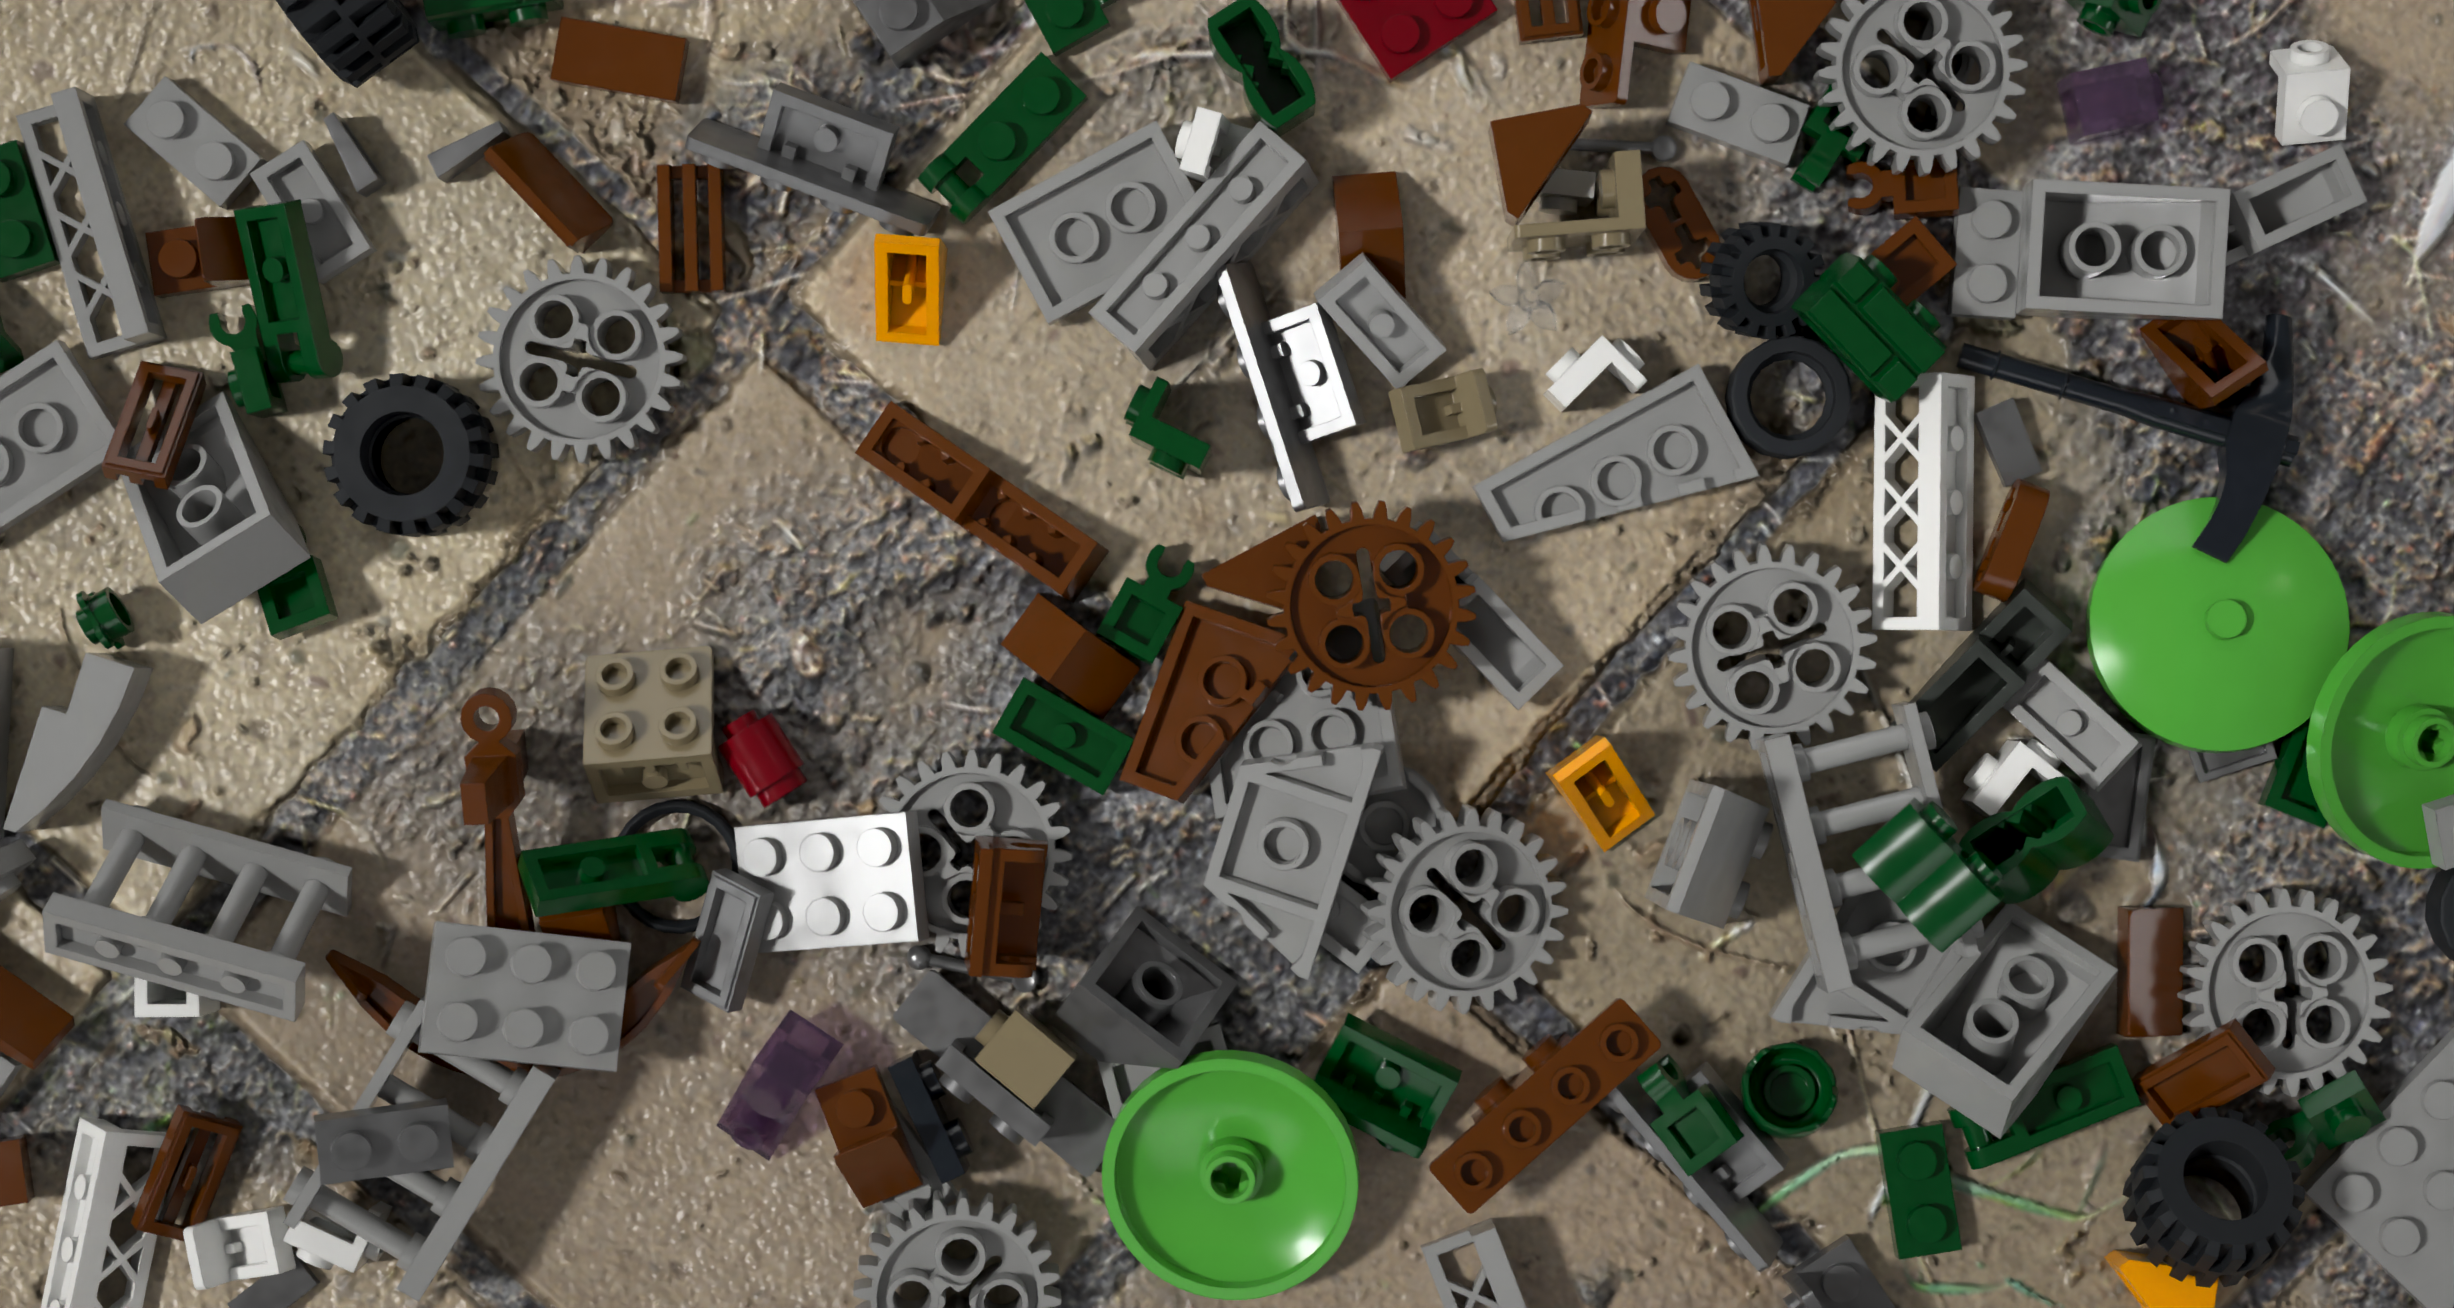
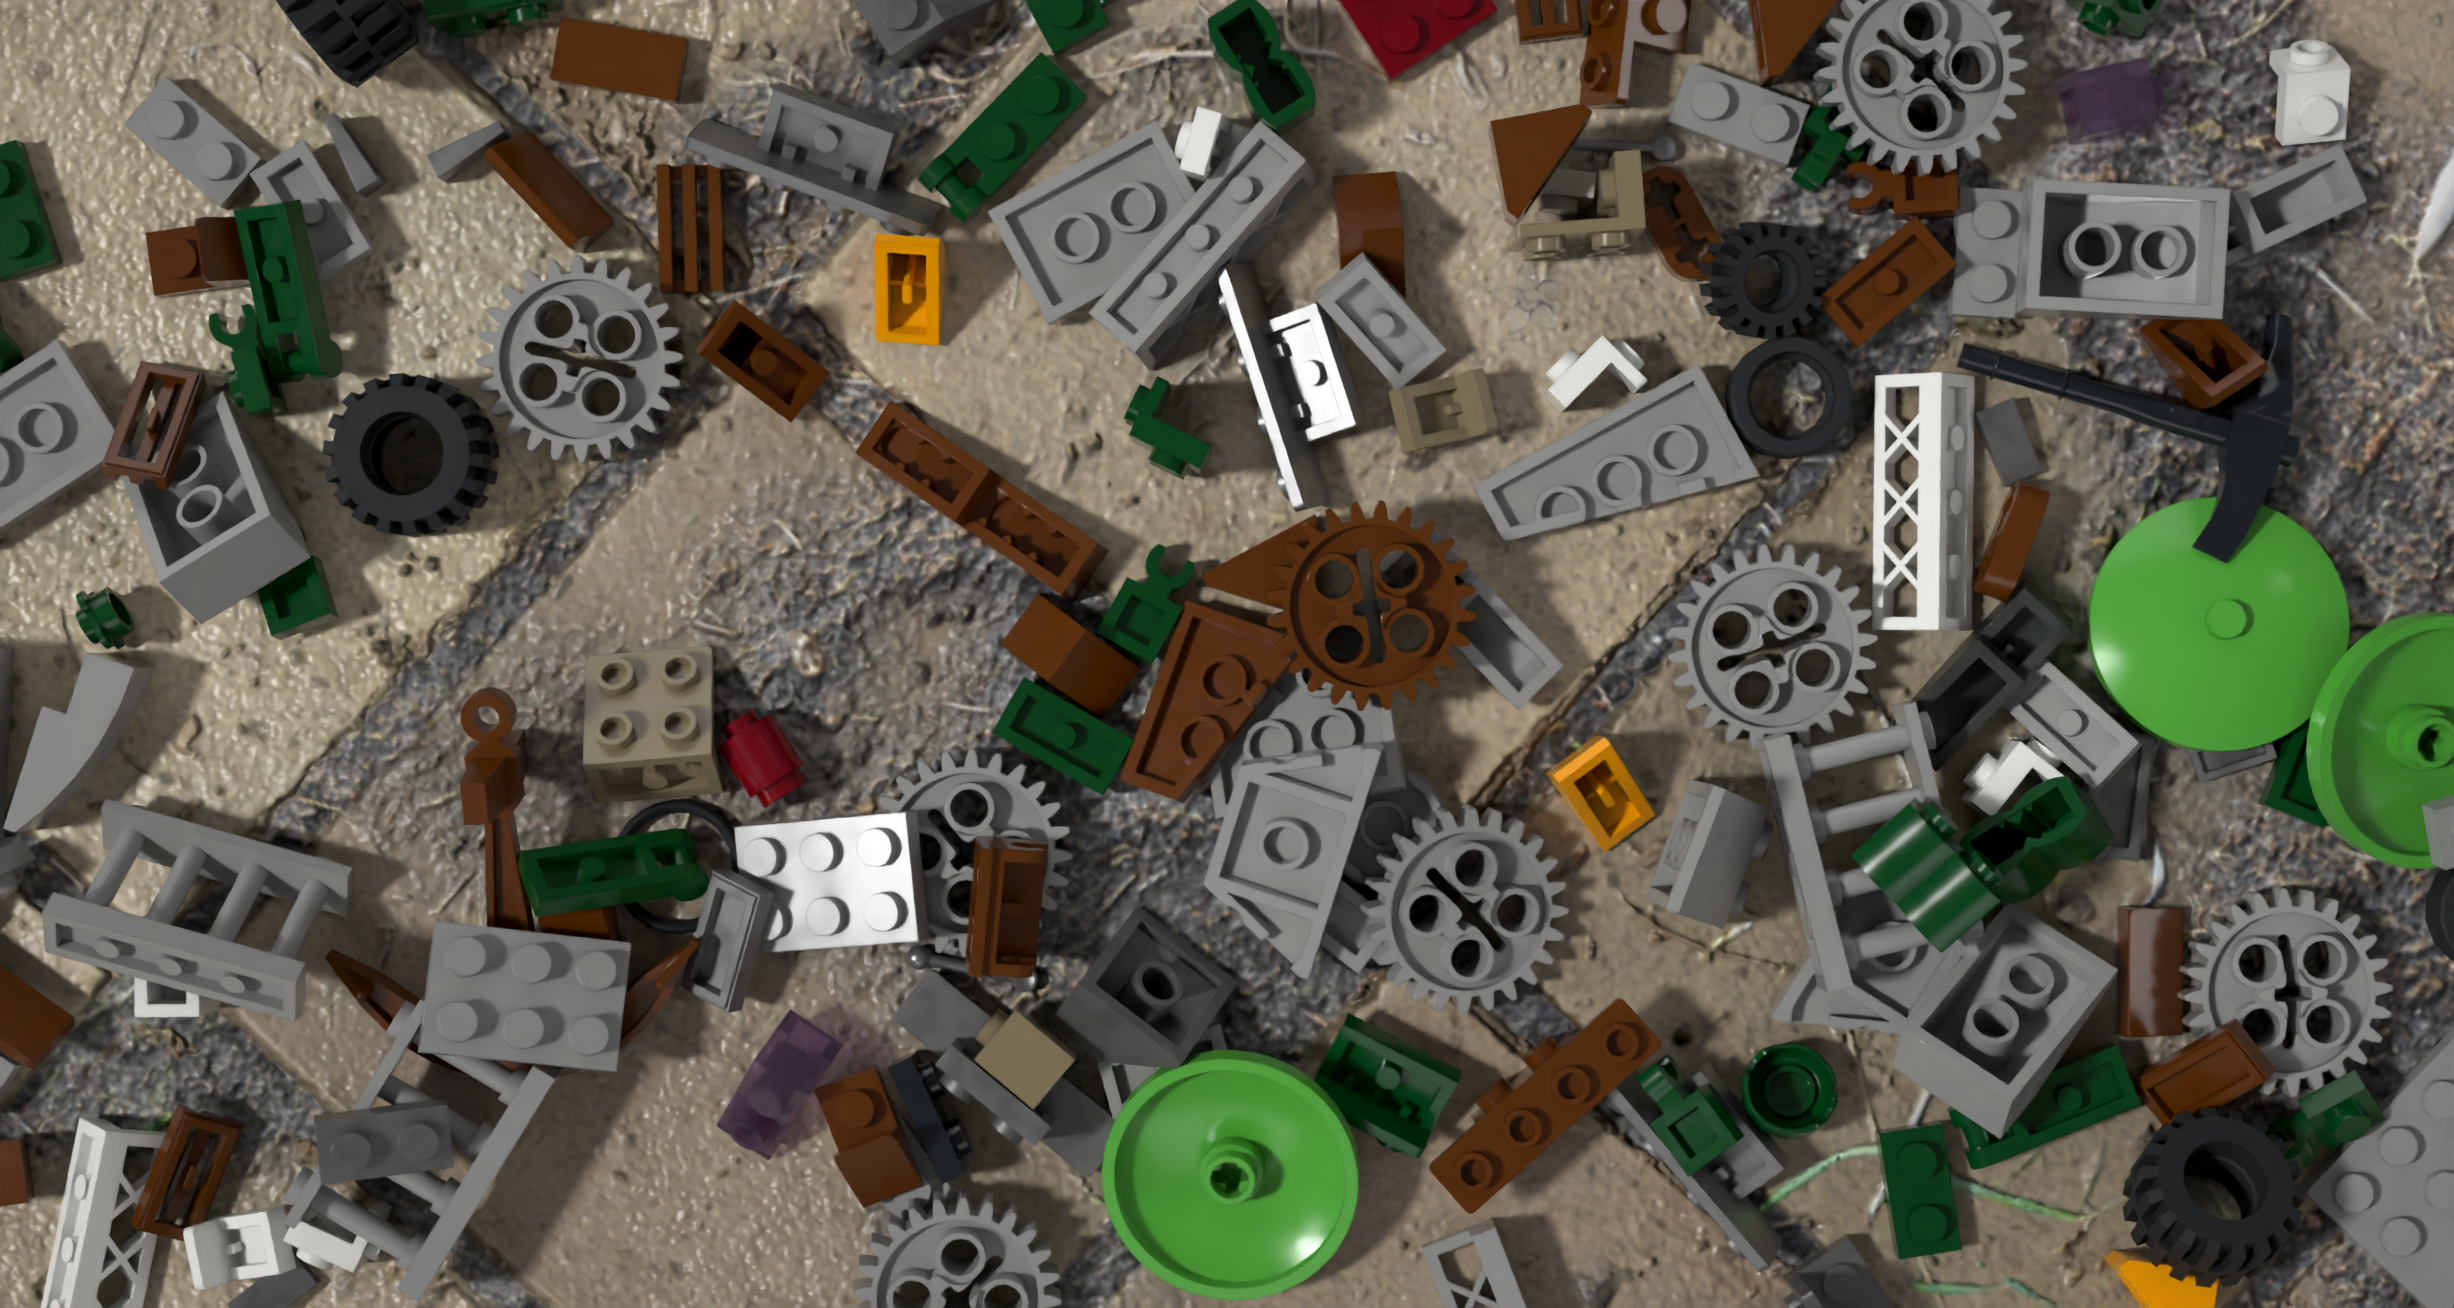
light grey fence [16,87,167,360] -> none
dark green brick [1791,252,1947,403] -> none
none -> reddish brown slope [695,299,830,423]

